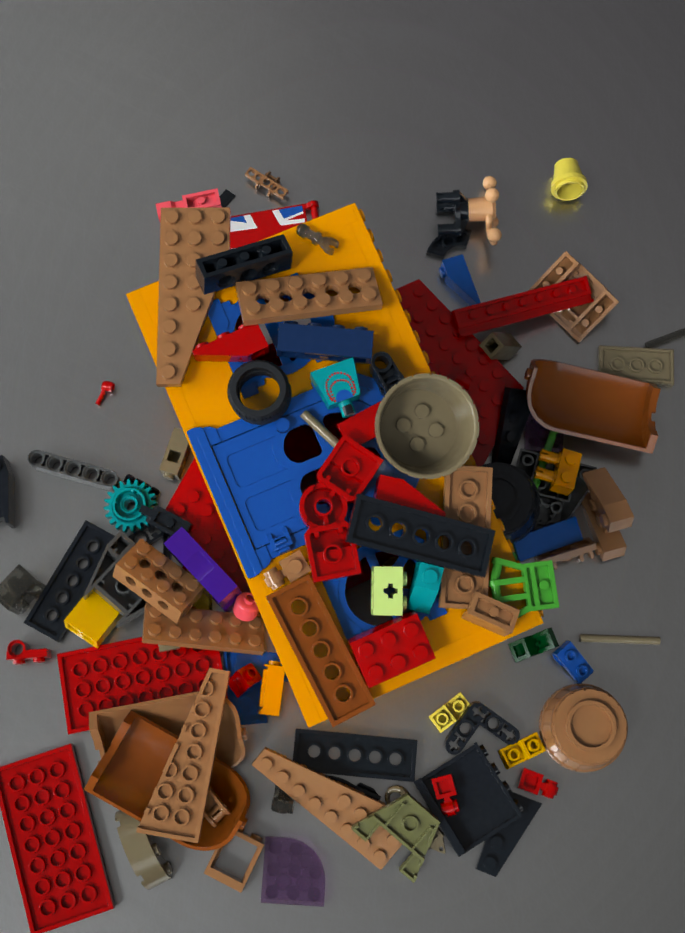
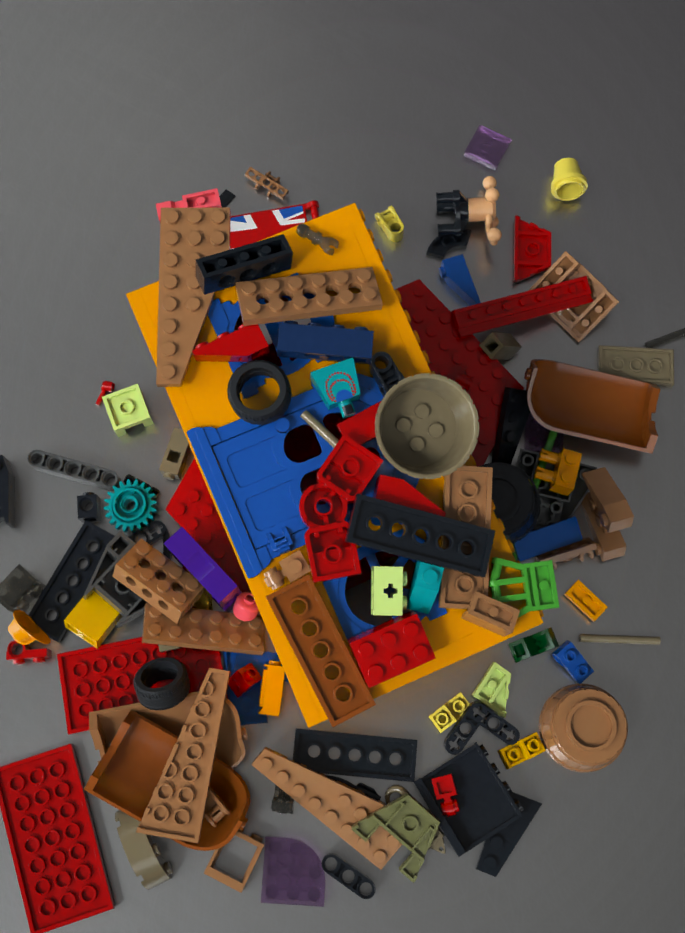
black hinge [139,504,193,536] -> none
red plate [517,768,559,799] -> none
none -> light orange piece [8,609,51,645]
none -> black brick [77,492,101,523]
none -> yellowish green panel [102,384,154,437]
none -> black tyre [134,657,190,710]
none -> black beam [322,853,375,899]
none -> light yellow piece [375,205,404,242]
none -> clear purple tile [464,125,512,170]
none -> yellowish green wing [472,662,511,718]
none -> red wing [514,215,551,283]
none -> light orange plate [564,579,608,622]

